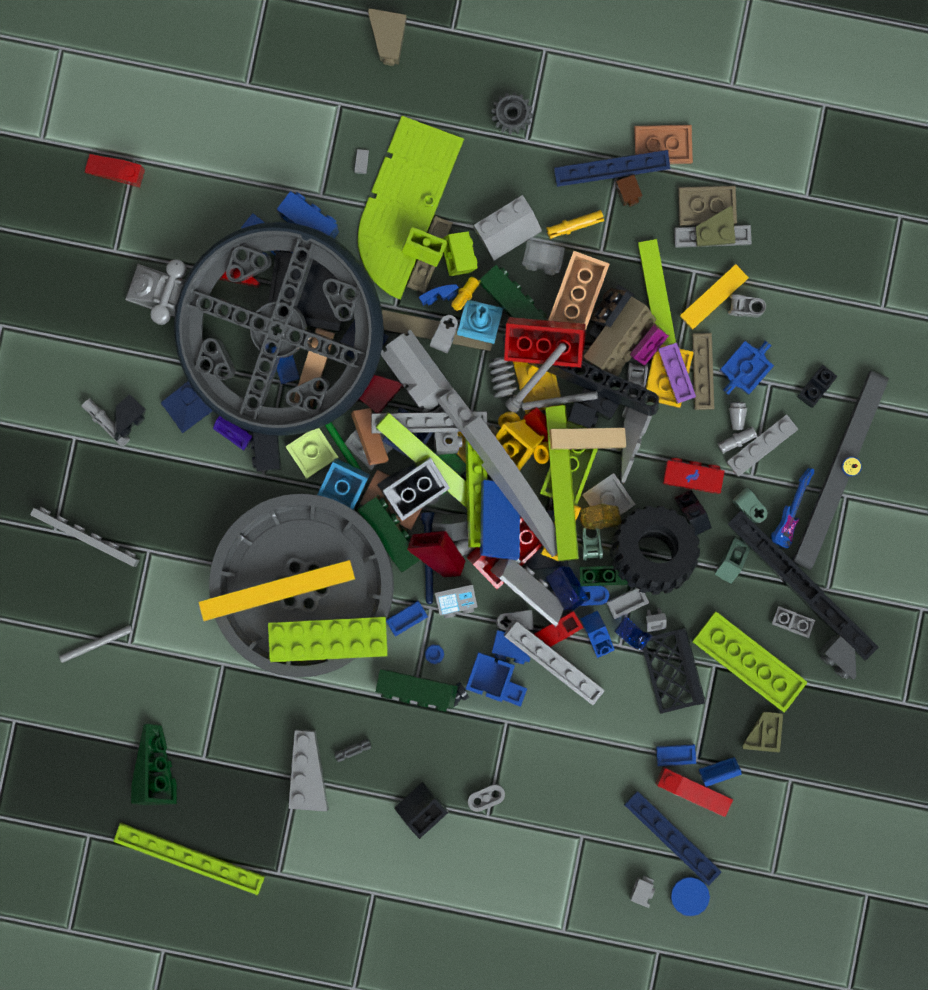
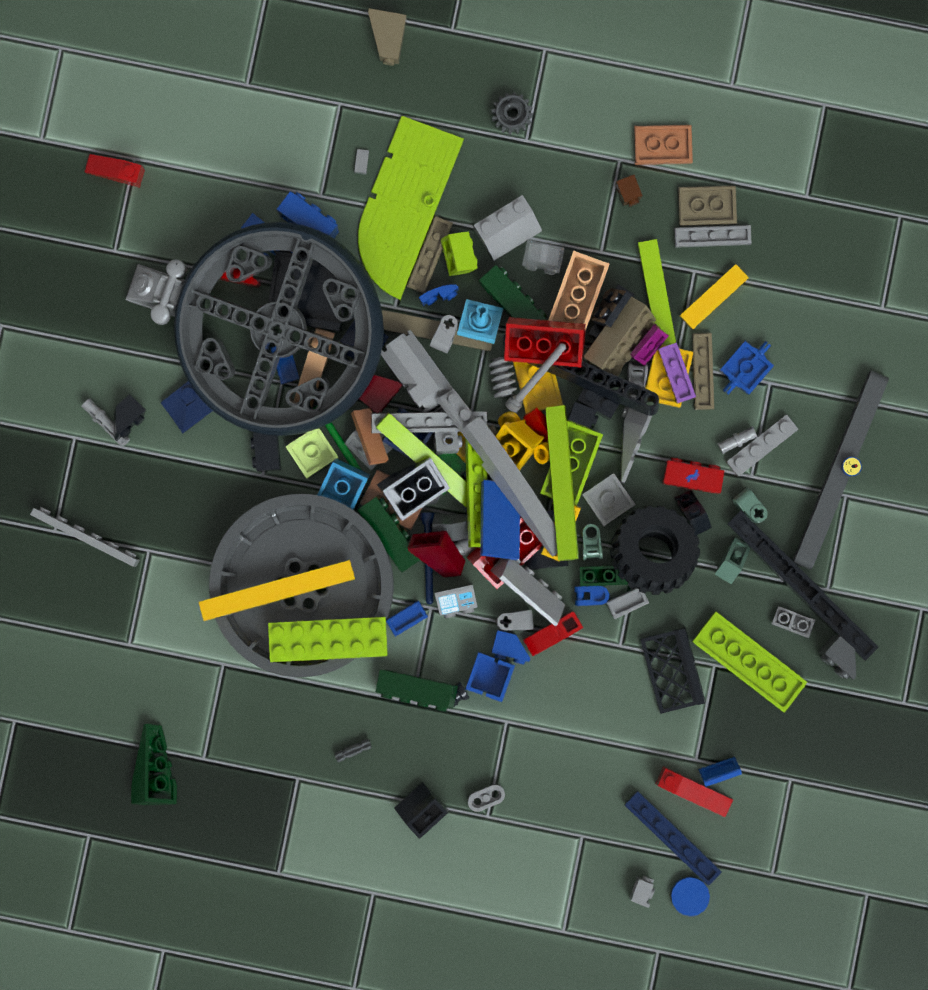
light grey bar [59,625,133,663] -> none
lime tile [113,823,265,895] -> none
dark purple plate [213,416,252,451] -> none
light grey wedge [289,729,329,811] -> none
lime brick [401,227,447,267] -> none
blue tile [425,644,444,664] -> none
yellow axle [451,277,479,311] -> none
blue plate [503,681,527,707] -> none
light grey plate [504,620,605,705] -> none
light grey bar [522,391,598,411] -> none
yellow pin [546,210,604,239] -> none
clear blue brick [546,567,589,610] -> none
tan tile [549,428,626,450] -> none
dark blue plate [554,150,671,187] -> none
clear yellow slope [580,504,621,530] -> none
blue slope [580,611,615,658] -> none
clear blue bracket [614,617,652,651] -> none
light grey tile [646,608,666,632] -> none
blue tile [656,744,696,766] -> none
olive wing [695,206,736,247] -> none
light grey piece [728,294,766,318] -> none
light grey cone [728,402,748,430] -> none
olive wing [742,712,783,752] -> none
blue piece [771,468,814,548] -> none
black slope [797,365,837,408] -> none

